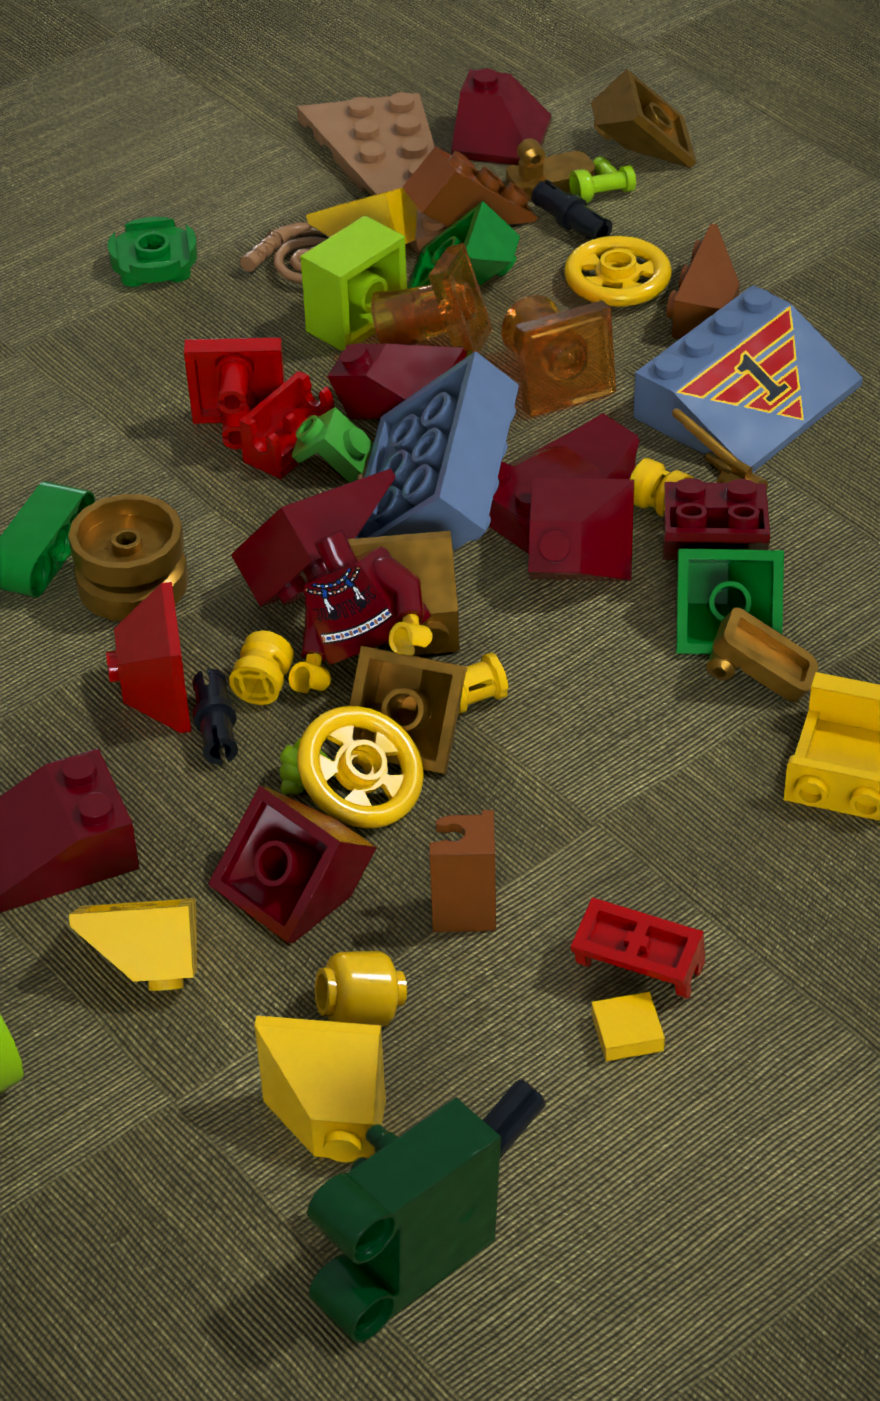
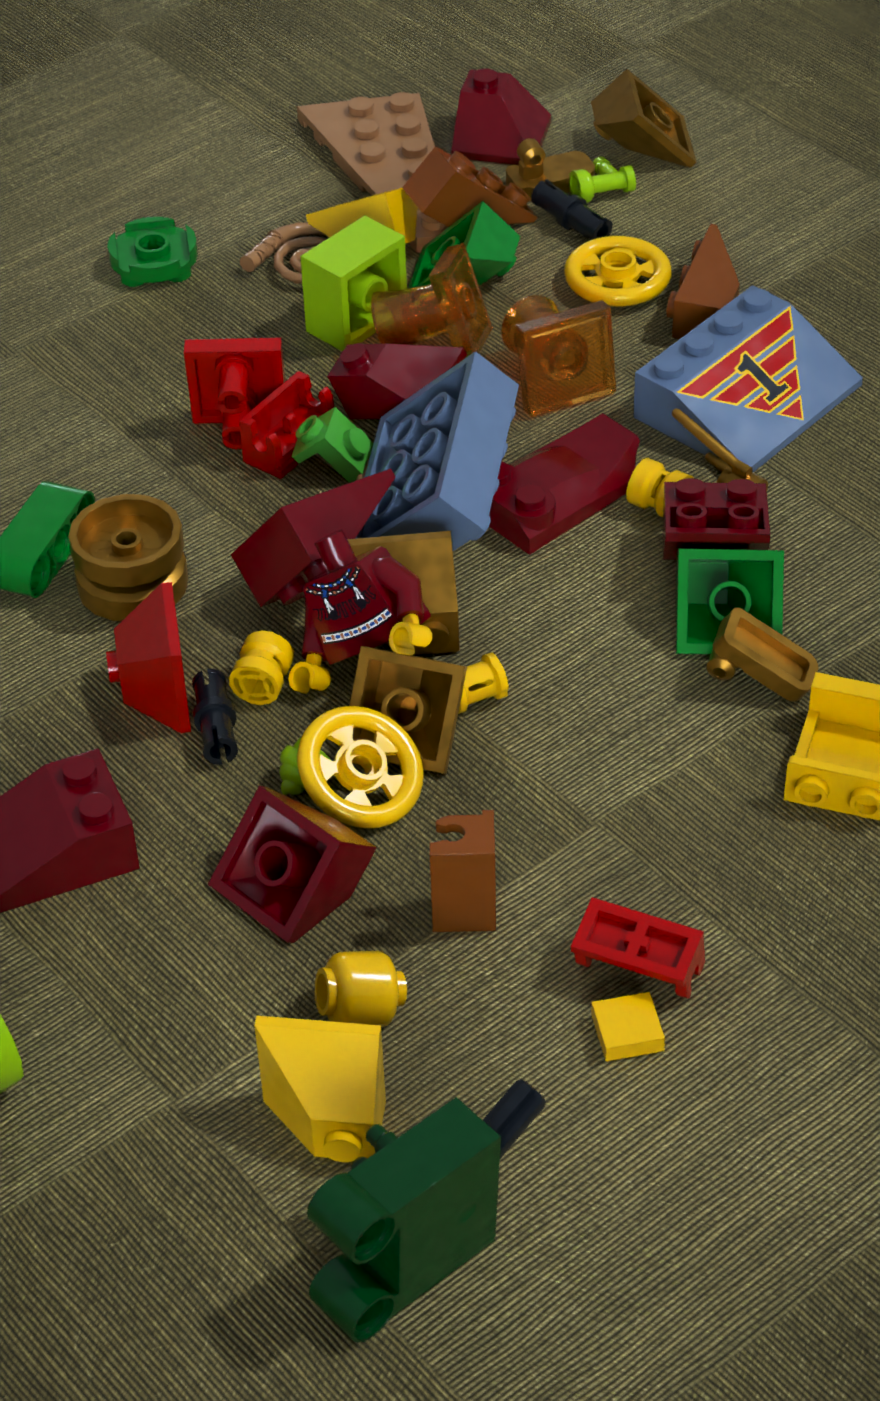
yellow slope [69,898,197,991] -> none
dark red slope [528,477,634,582] -> none

